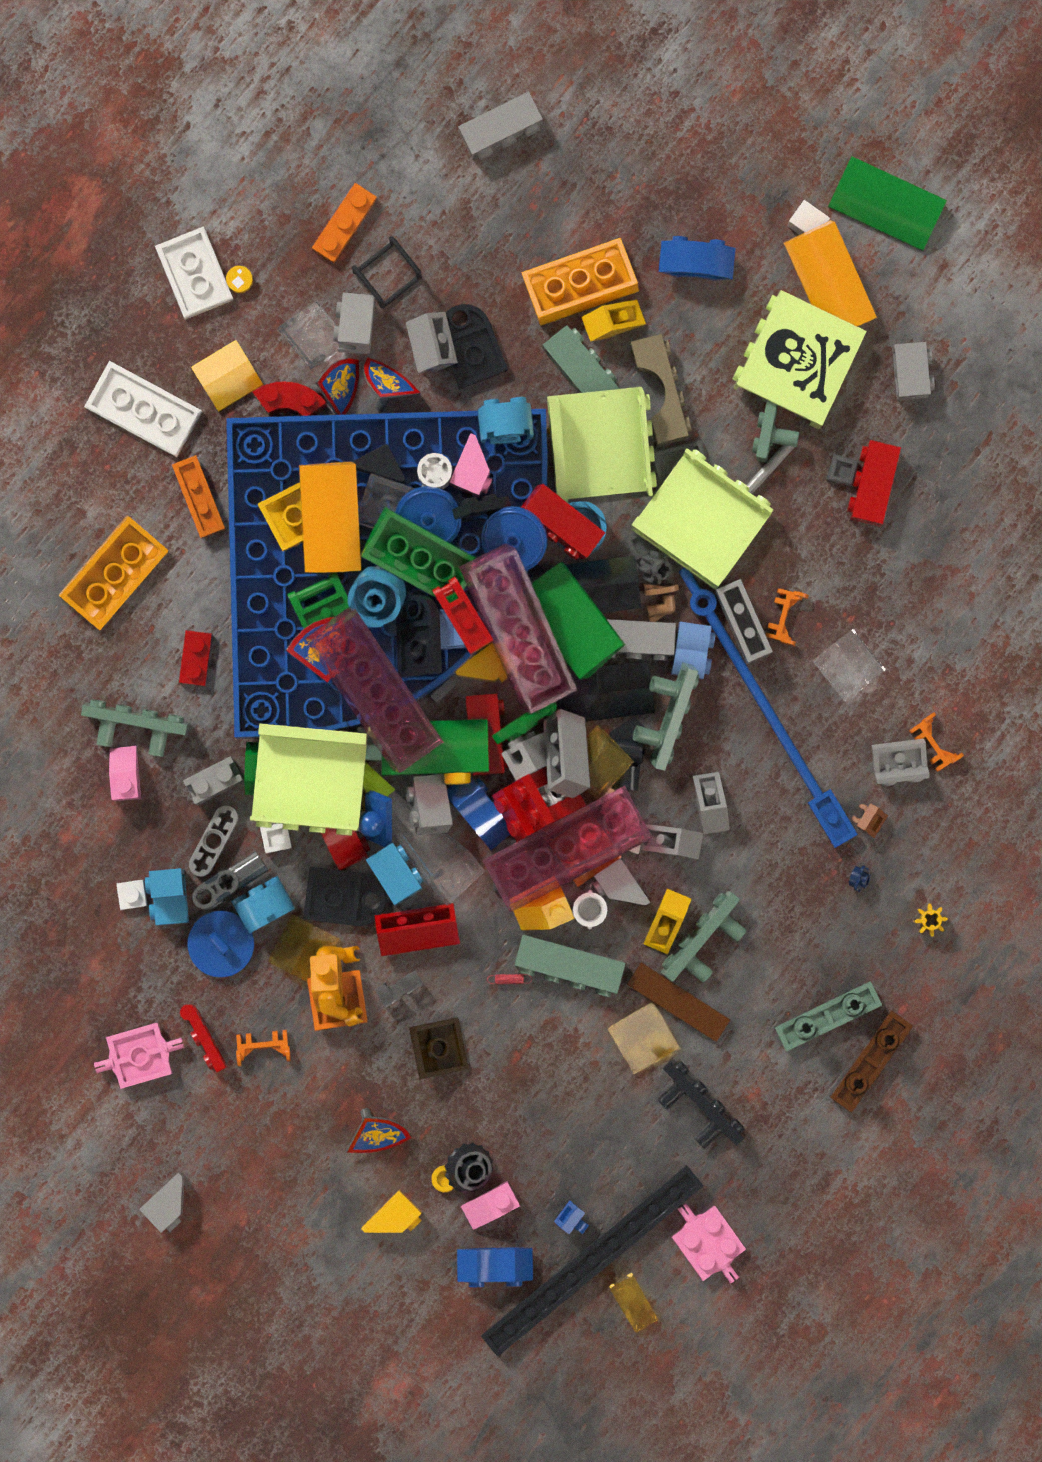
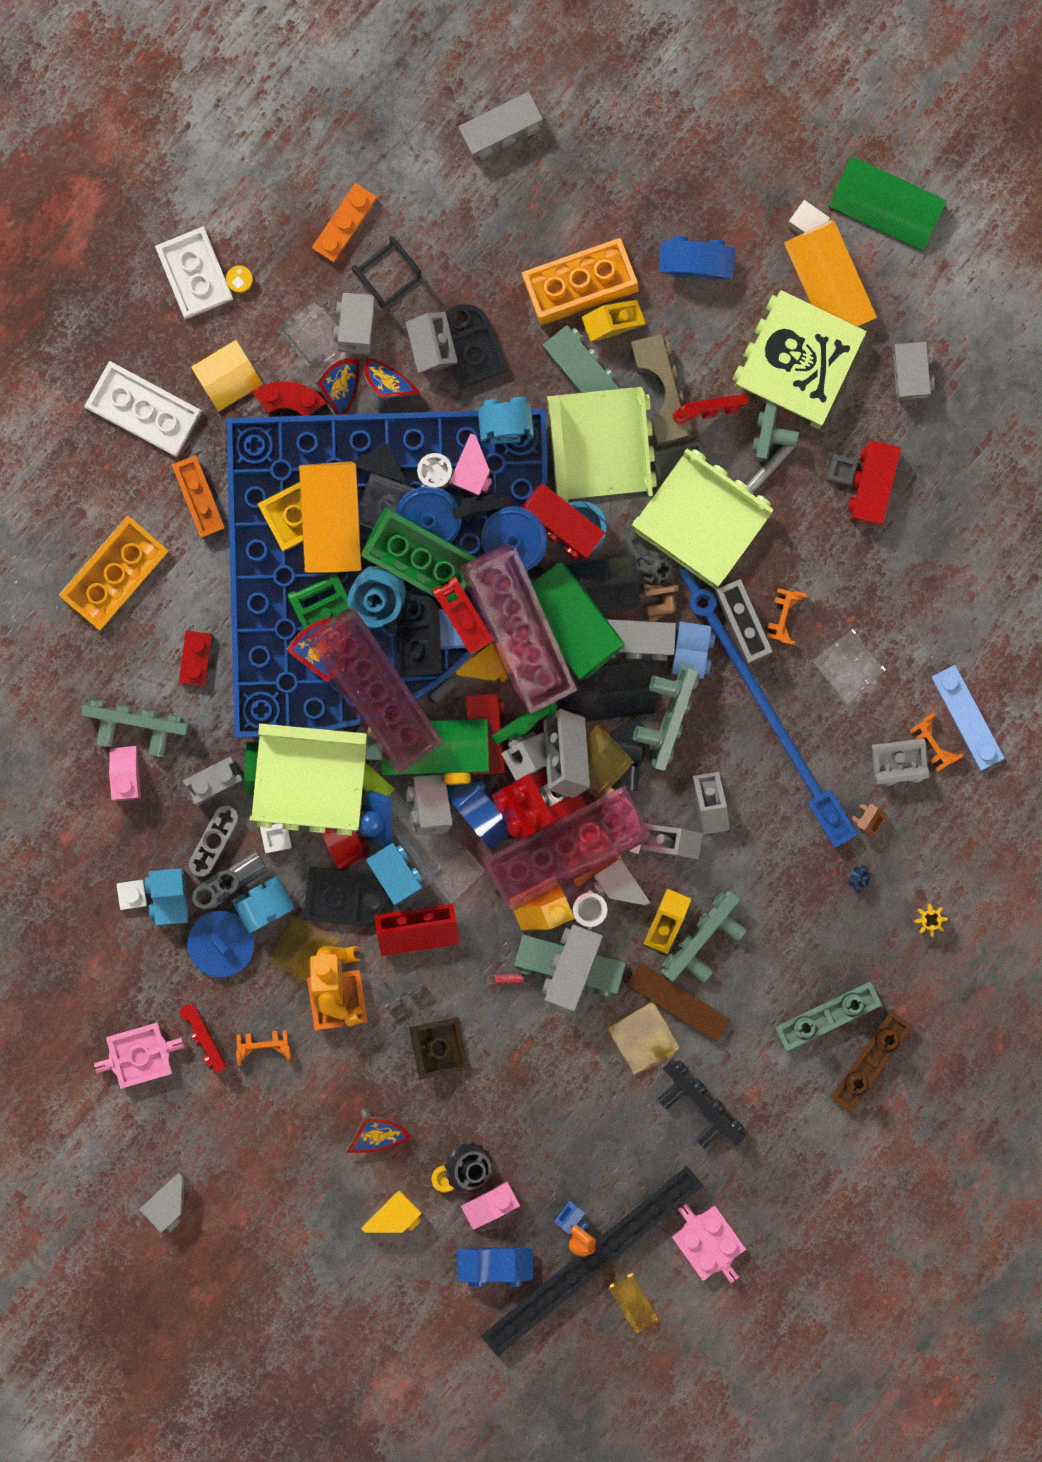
none -> light grey brick [541,925,603,1011]
none -> orange plate [569,1225,596,1257]
none -> red plate [673,393,749,424]
none -> light blue plate [931,665,1004,771]

